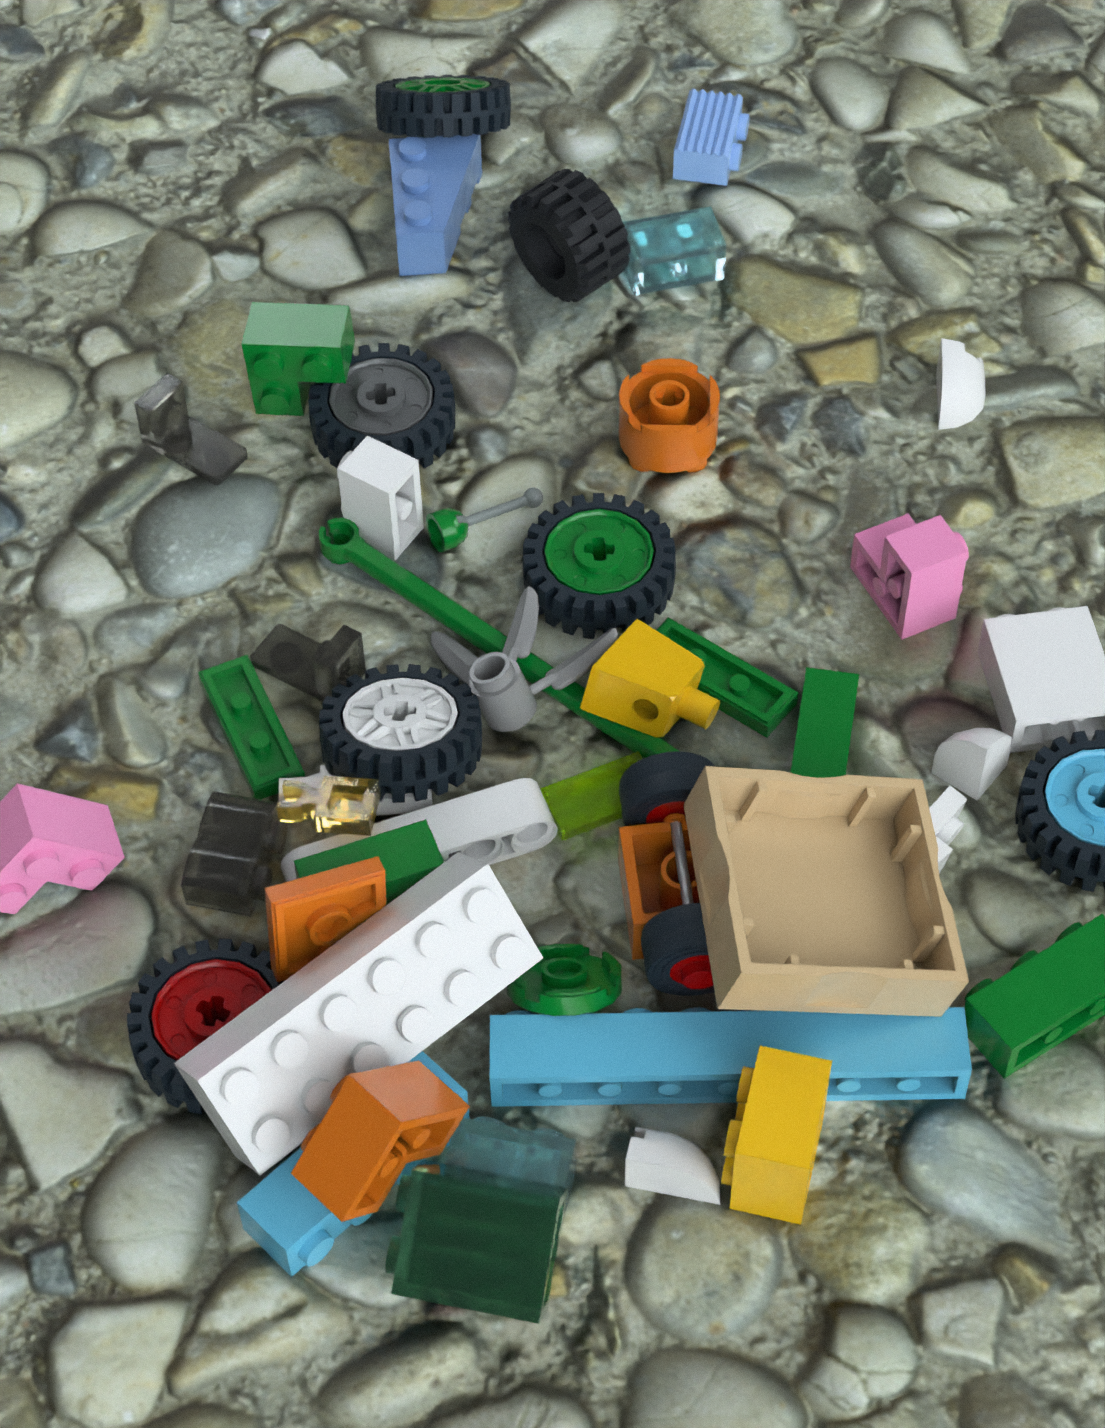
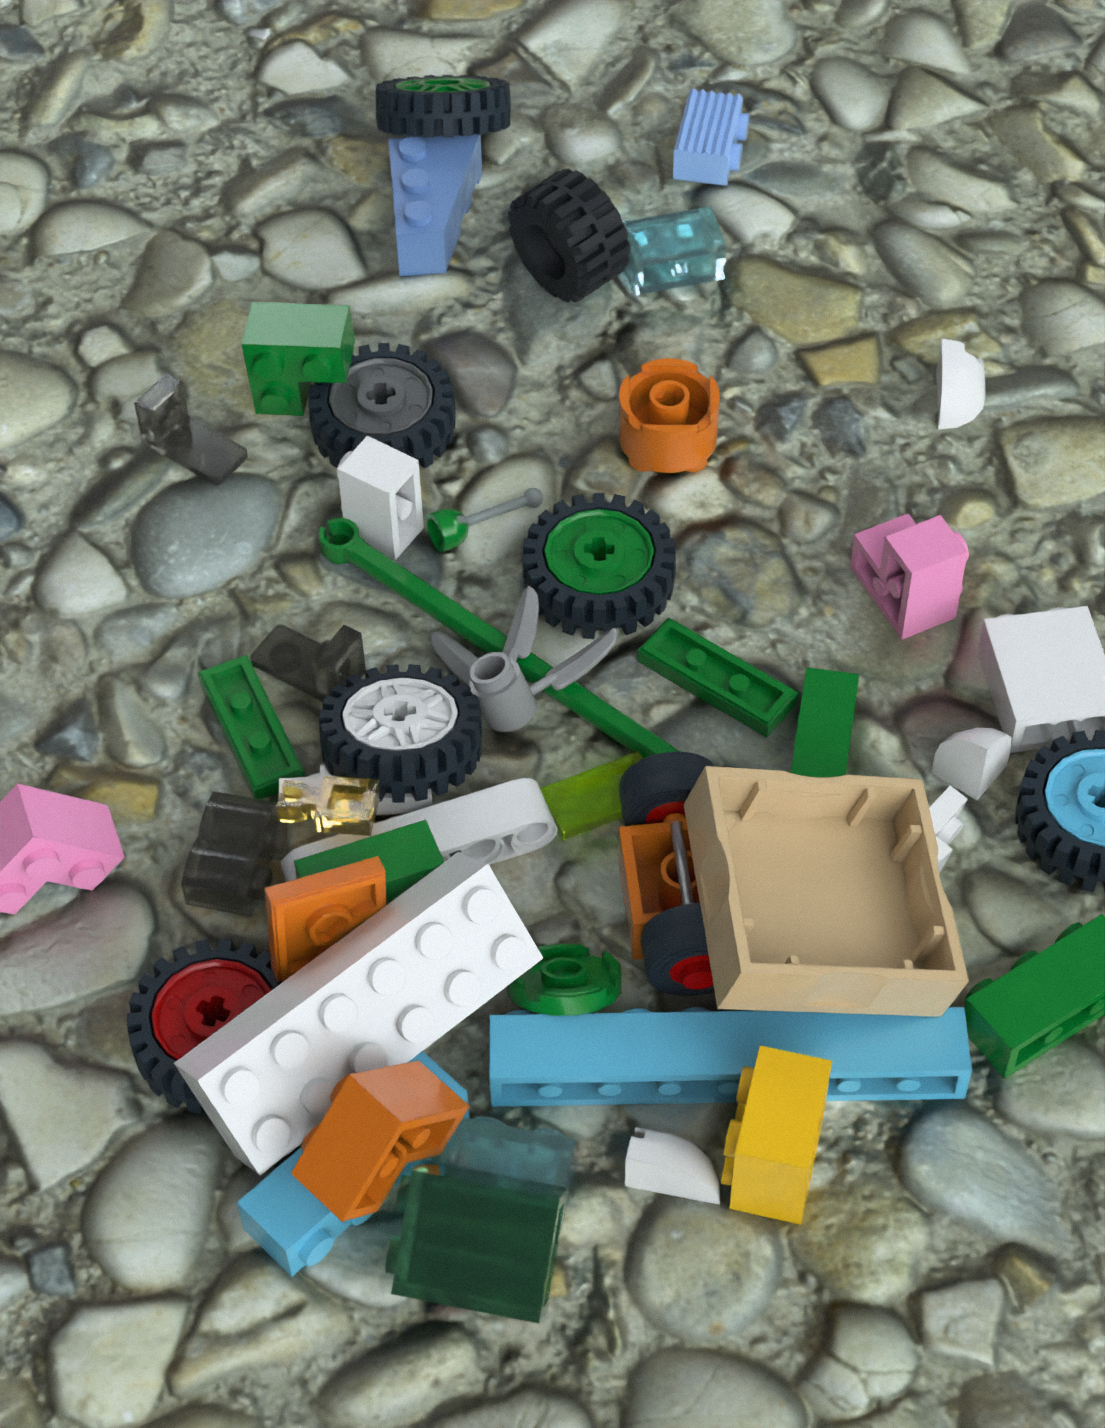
yellow torso [580,619,720,738] -> none

